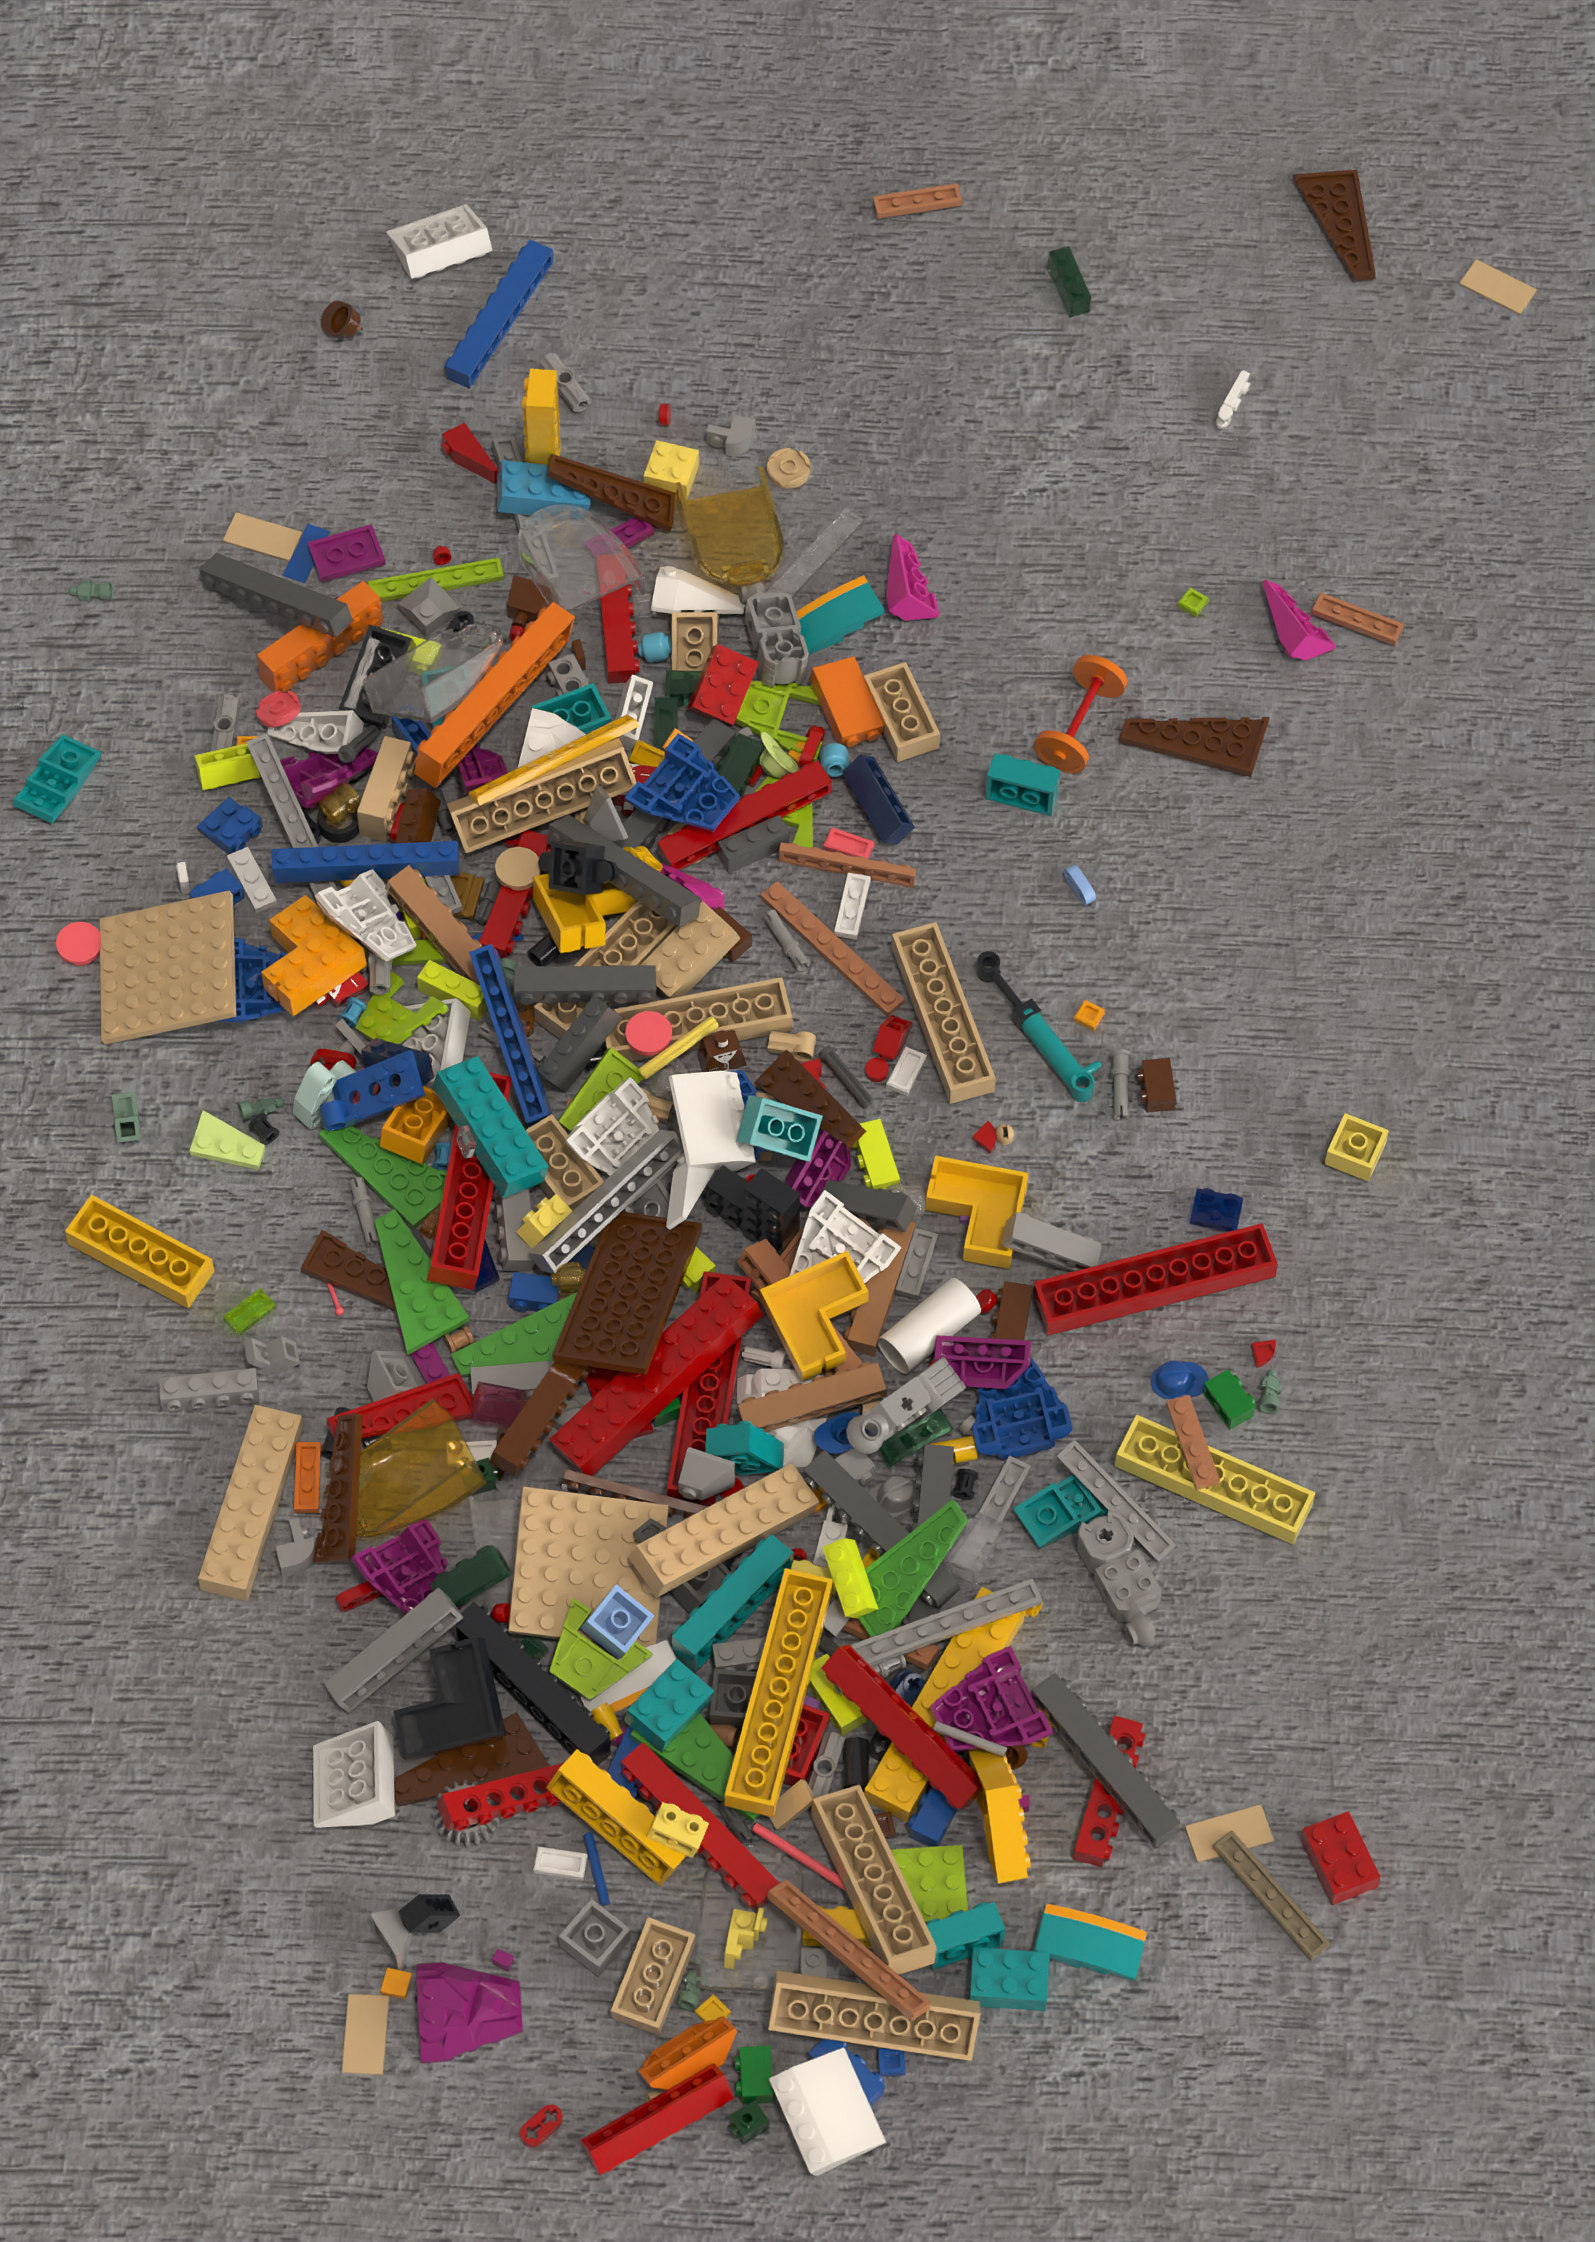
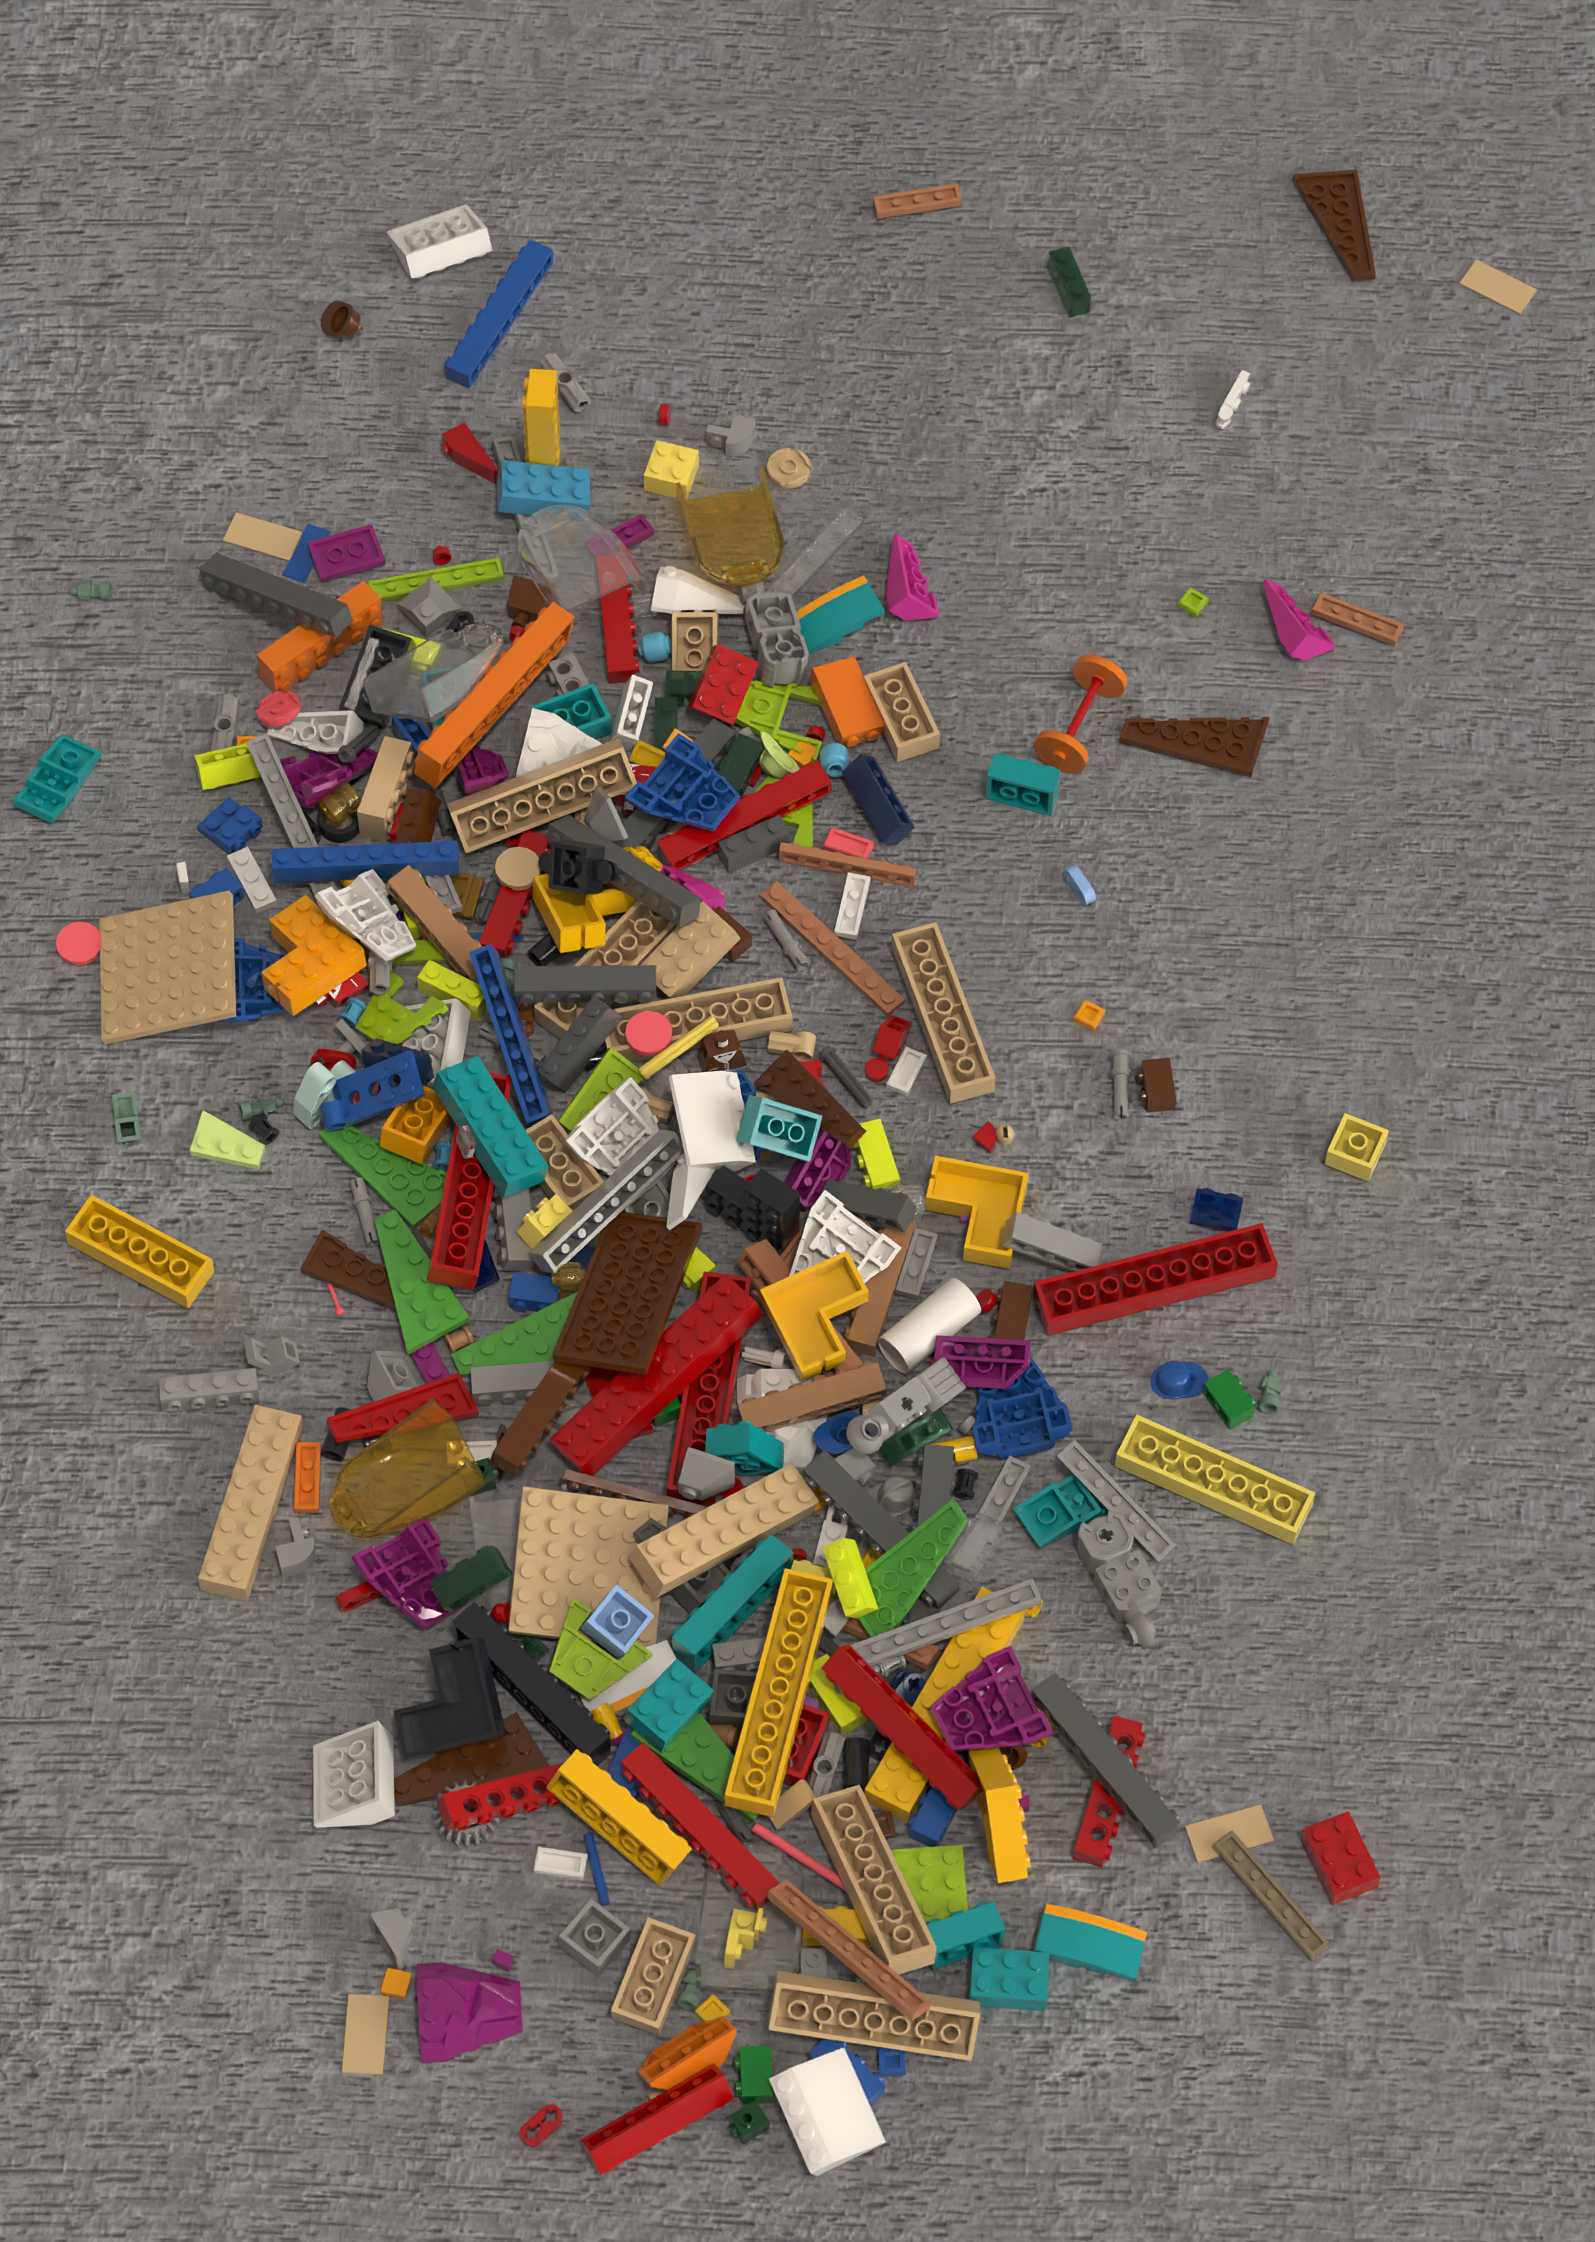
clear neon green plate [223,1288,276,1336] -> none
reddish brown wing [313,1413,363,1565] -> none
light grey brick [324,1587,463,1713] -> none
black brick [398,1894,461,1933] -> none
yellow tile [468,714,639,805] -> none
clear pink brick [471,1381,527,1426] -> none
reddish brown wing [546,454,676,532] -> none
reddish brown tile [571,639,586,671] -> none
light yellow brick [647,1802,709,1858] -> none
red beam [798,729,823,767] -> none
light grey bar [933,1721,1007,1757] -> none
teal piece [977,951,1102,1102] -> none
nougat plate [1166,1395,1220,1490] -> none
red tile [1251,1339,1276,1368] -> none

